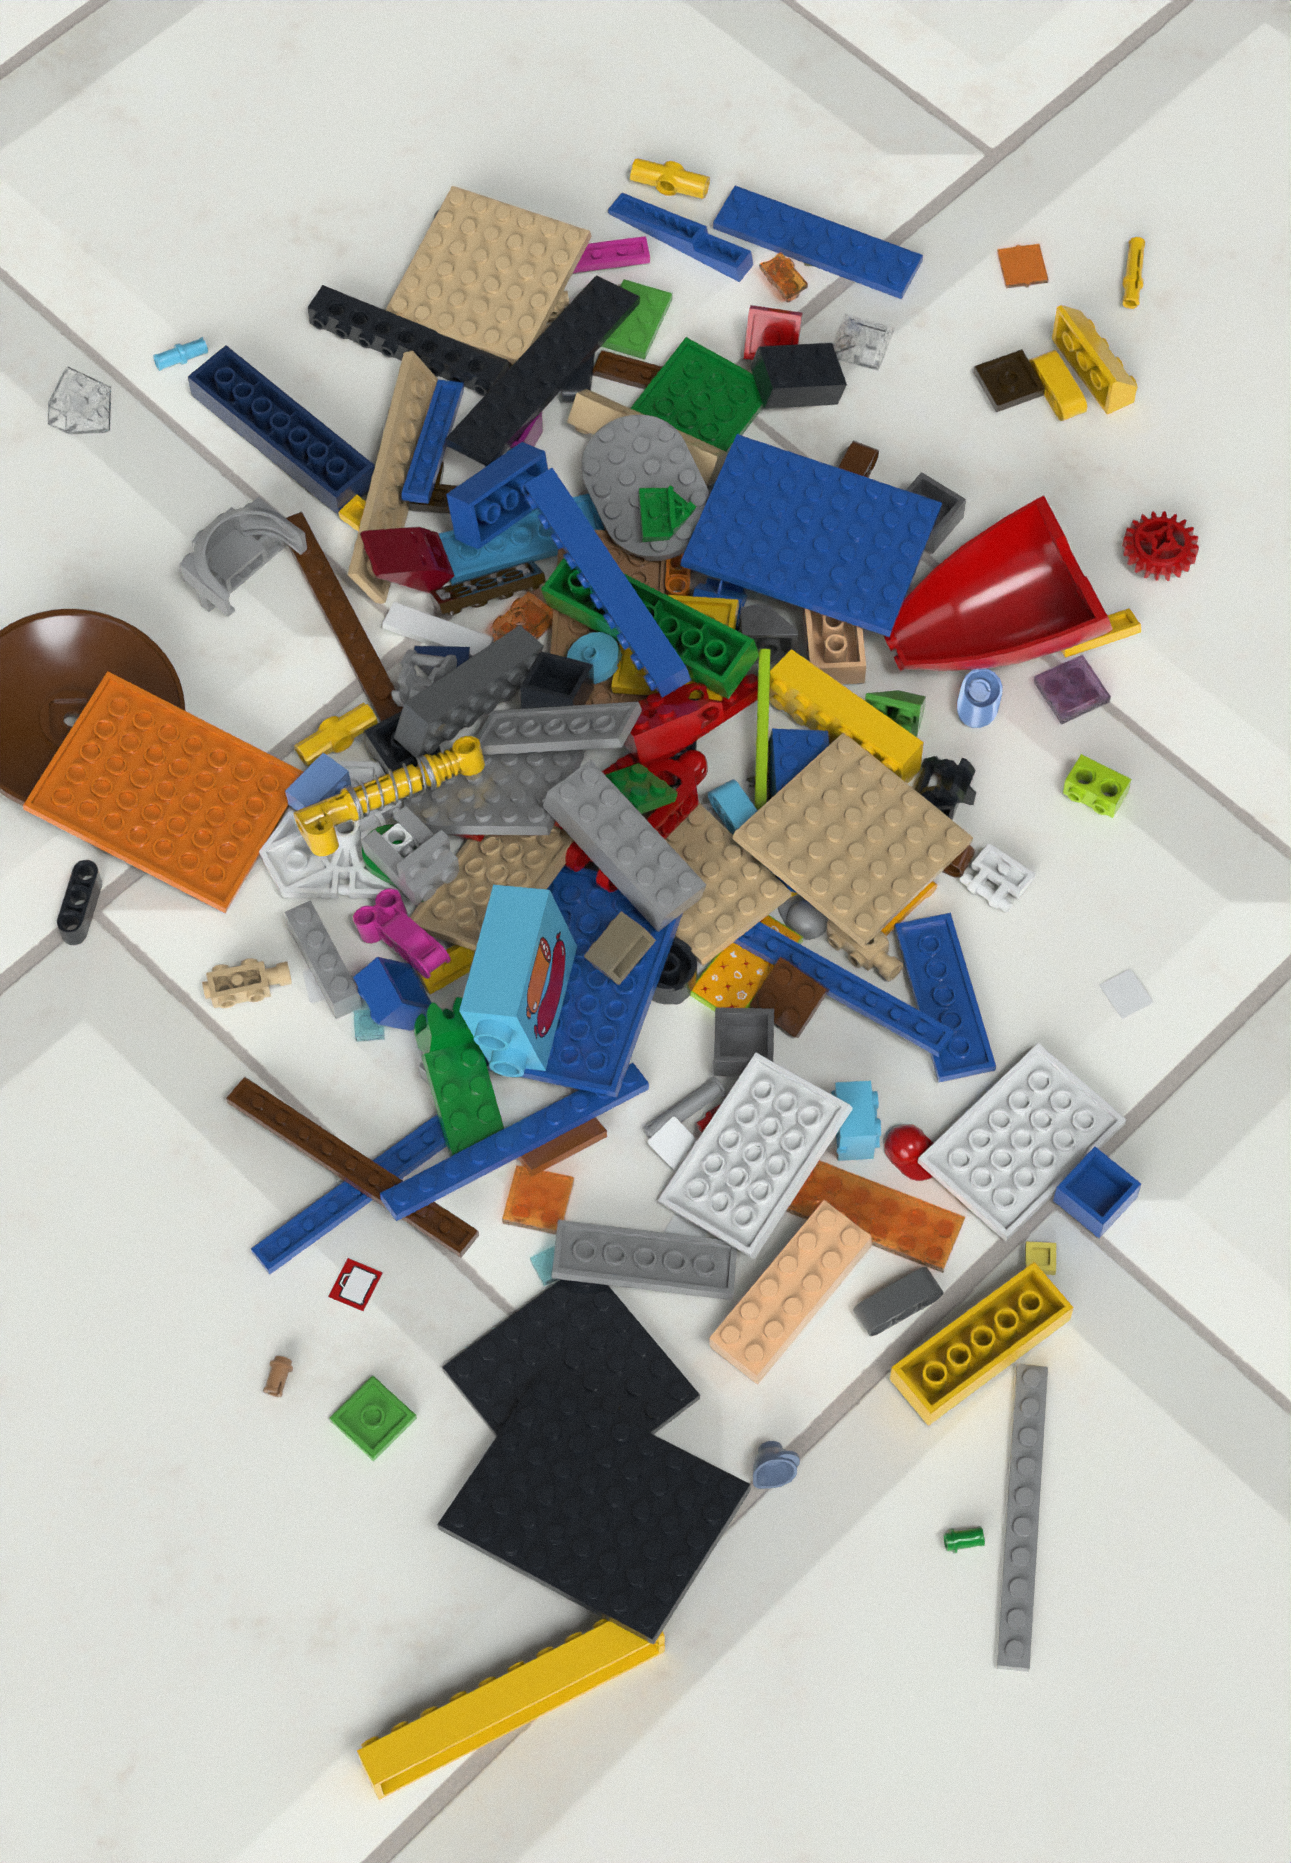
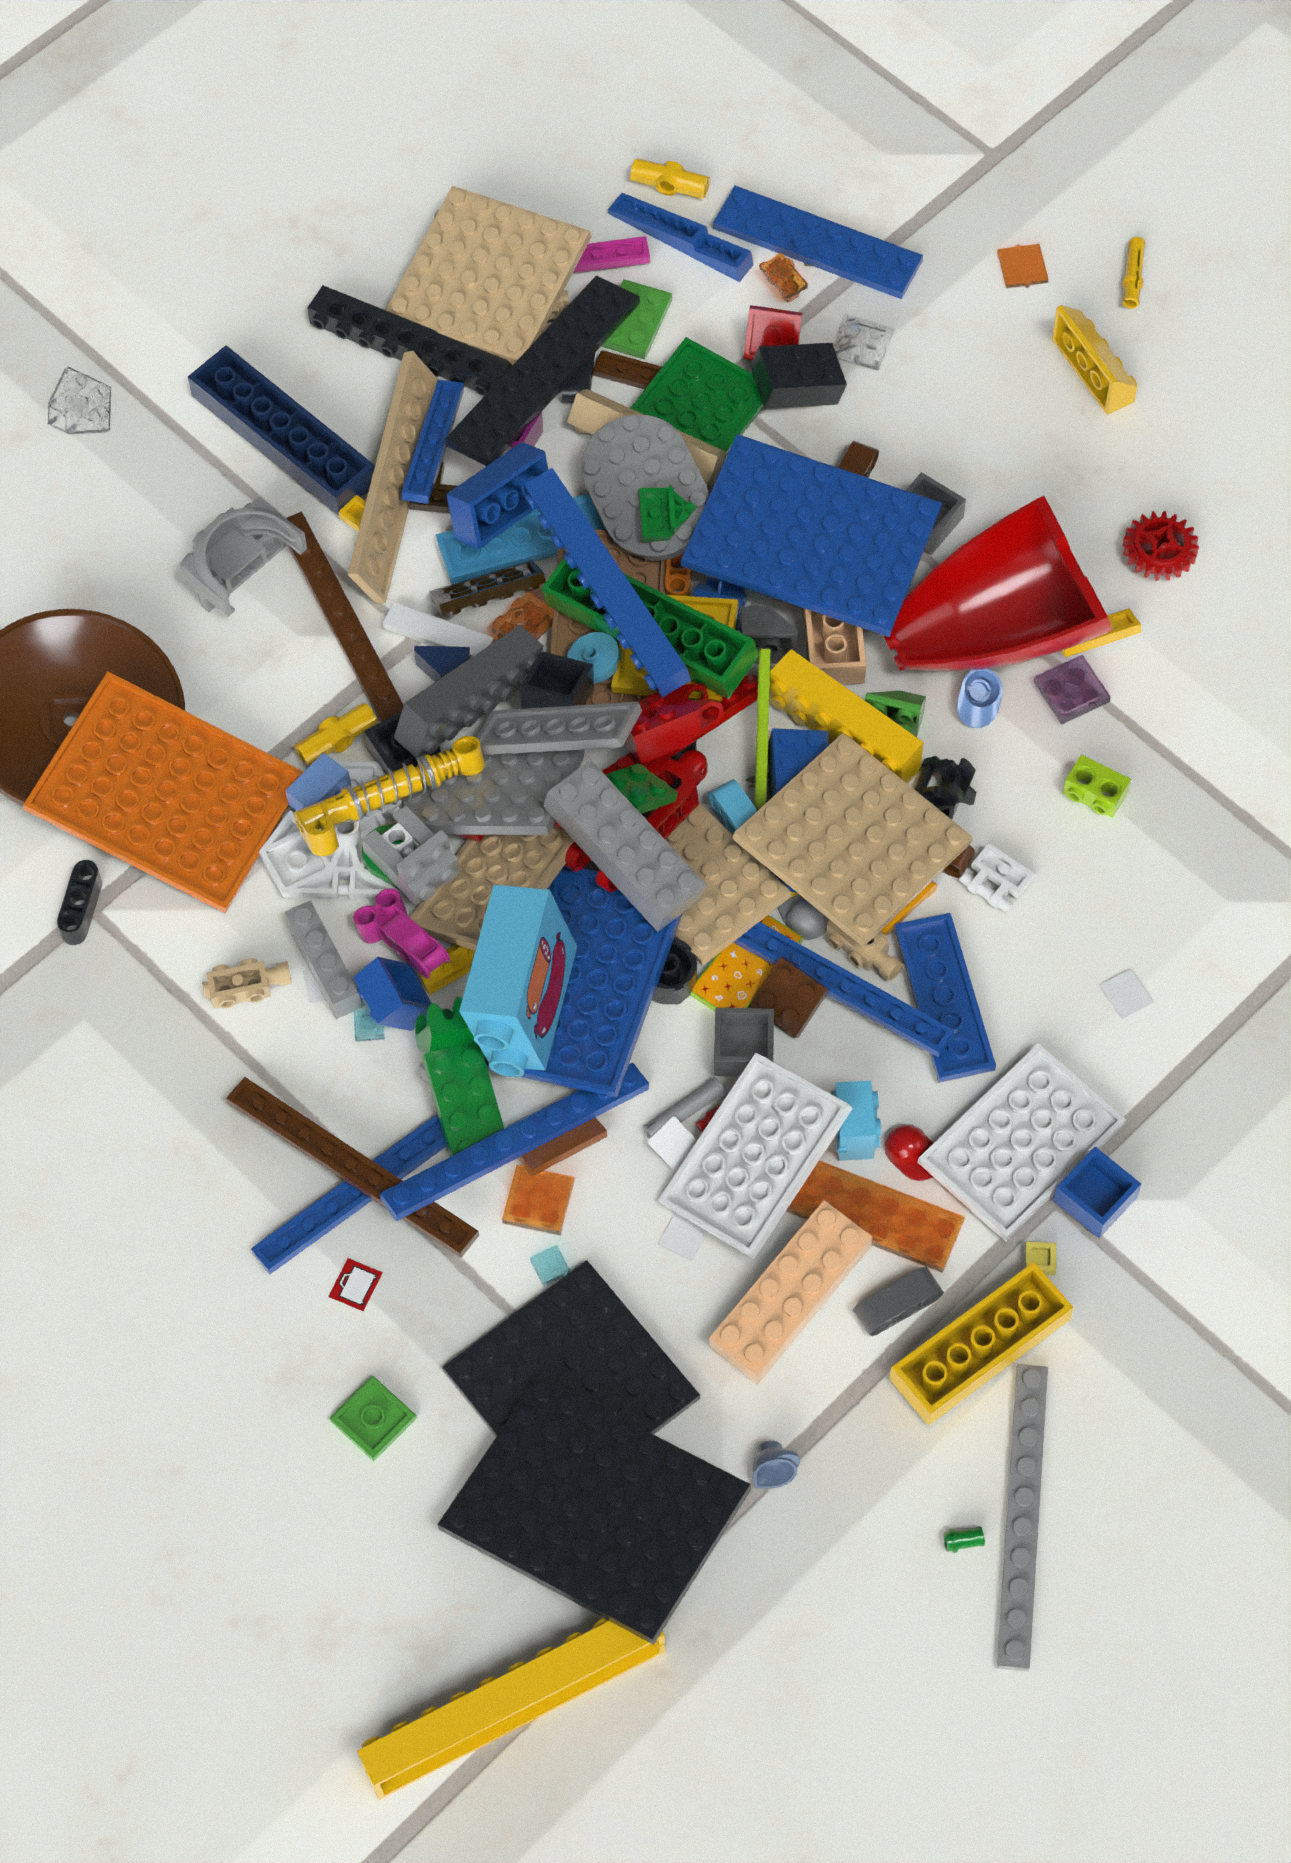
medium azure pin [153,337,208,371] -> none
medium nougat pin [263,1356,293,1397] -> none
dark red slope [360,527,455,594] -> none
light grey piece [392,650,457,707] -> none
light grey plate [551,1220,737,1300] -> none
dark tan brick [584,911,656,985] -> none
dark brown plate [974,349,1045,412] -> none
yellow beam [1029,350,1087,421] -> none

